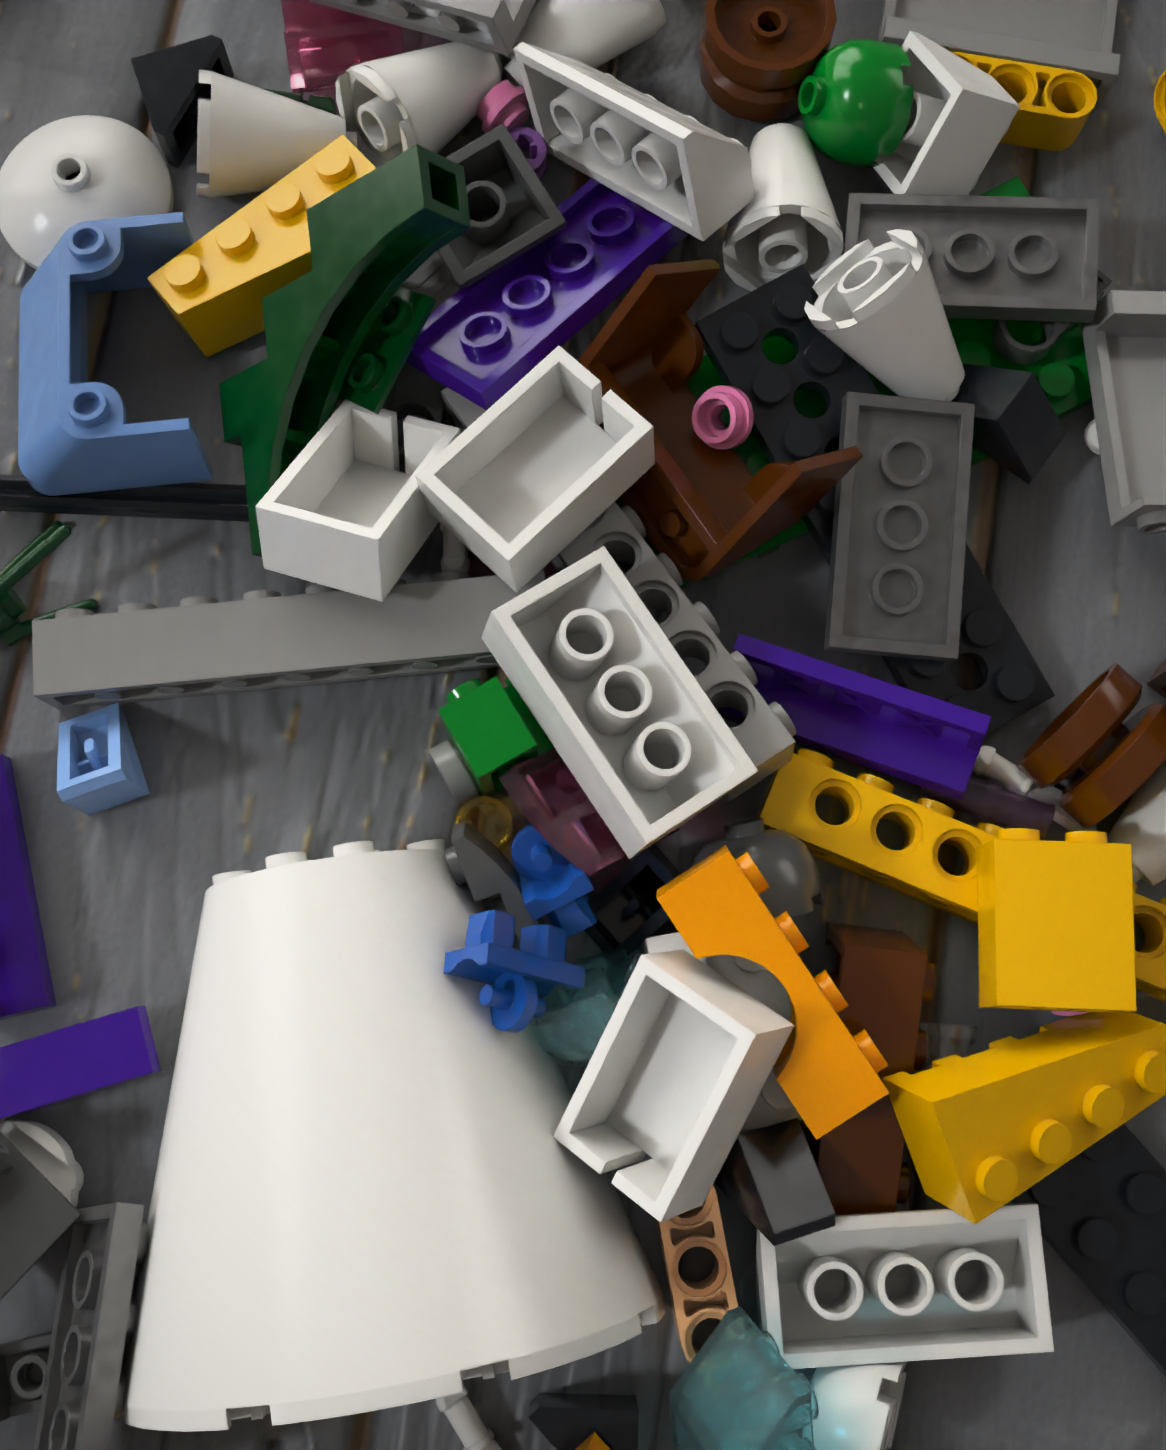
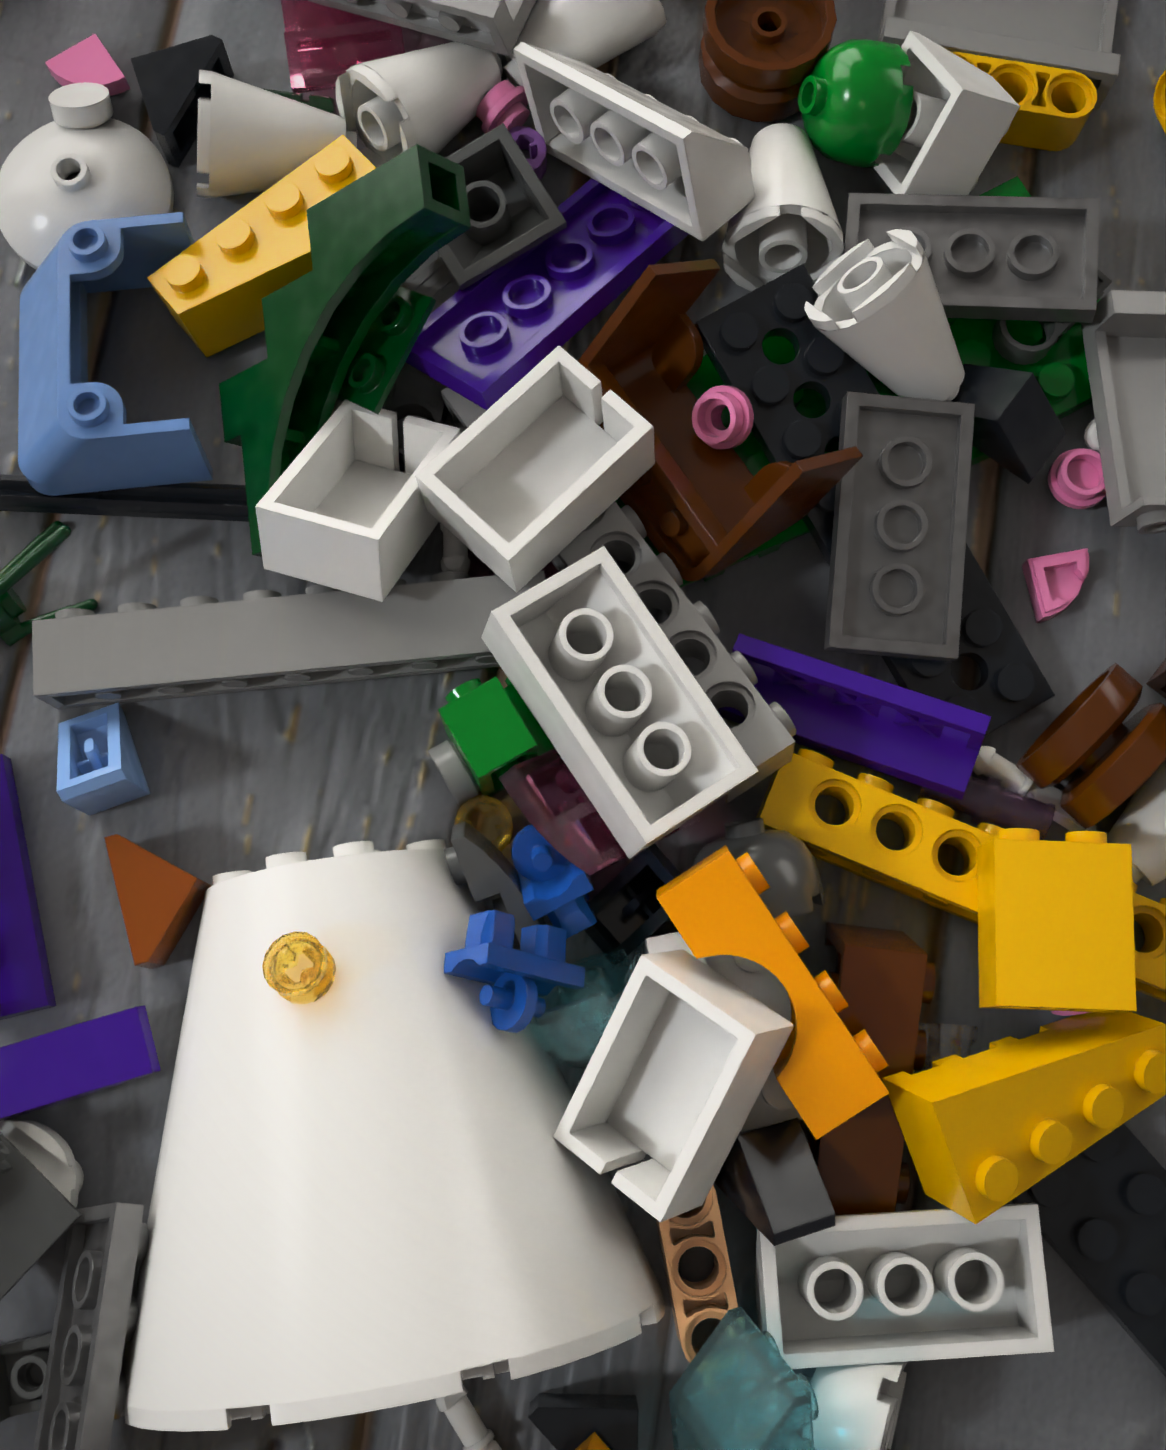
none -> bright pink tile [45,34,130,96]
none -> white tile [48,82,113,130]
none -> dark orange slope [104,834,212,969]
none -> clear yellow bush [262,931,336,1004]
none -> bright pink tile [1022,548,1089,623]
none -> bright pink plate [1048,448,1106,509]

